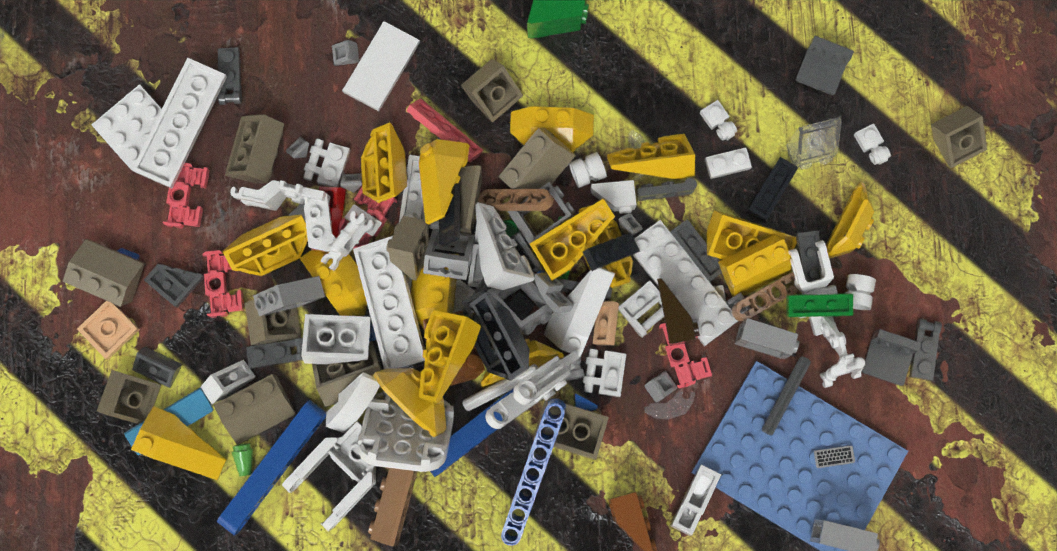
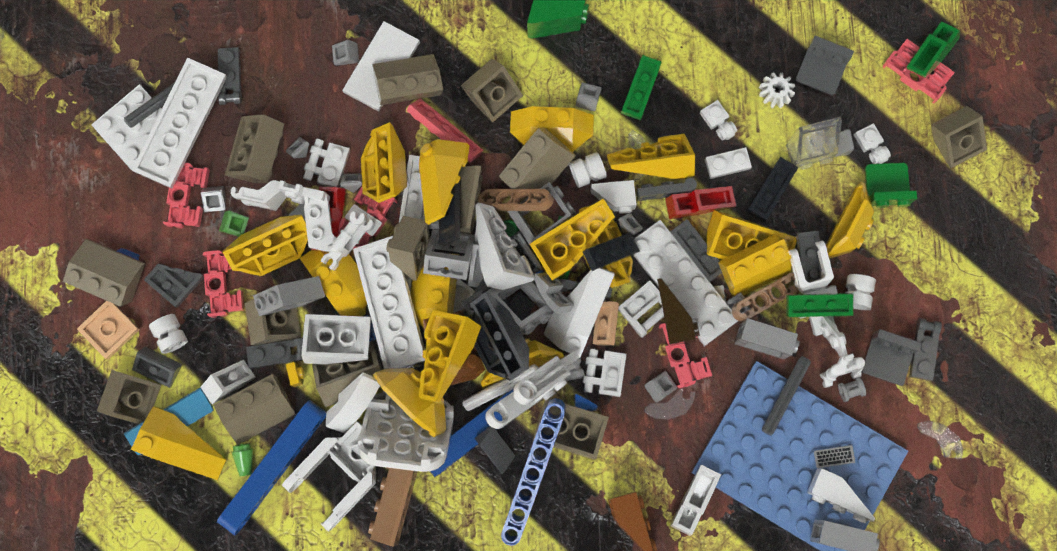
none -> dark grey axle [124,81,176,128]
none -> white wheel [149,314,188,354]
none -> light grey slope [201,186,226,212]
none -> bright green slope [219,211,249,237]
none -> yellow plate [286,362,305,387]
none -> dark tan slope [372,54,443,105]
none -> dark grey slope [474,426,515,474]
none -> light grey slope [576,82,602,111]
none -> green plate [621,55,662,121]
none -> red slope [665,186,736,219]
none -> white gear [759,72,795,108]
none -> white slope [807,468,875,523]
none -> light grey slope [830,129,854,157]
none -> light grey bush [838,377,866,402]
none -> green bracket [865,163,917,208]
none -> coral piece [883,39,955,103]
none -> green slope [907,21,960,78]
none -> clear piece [917,421,963,460]

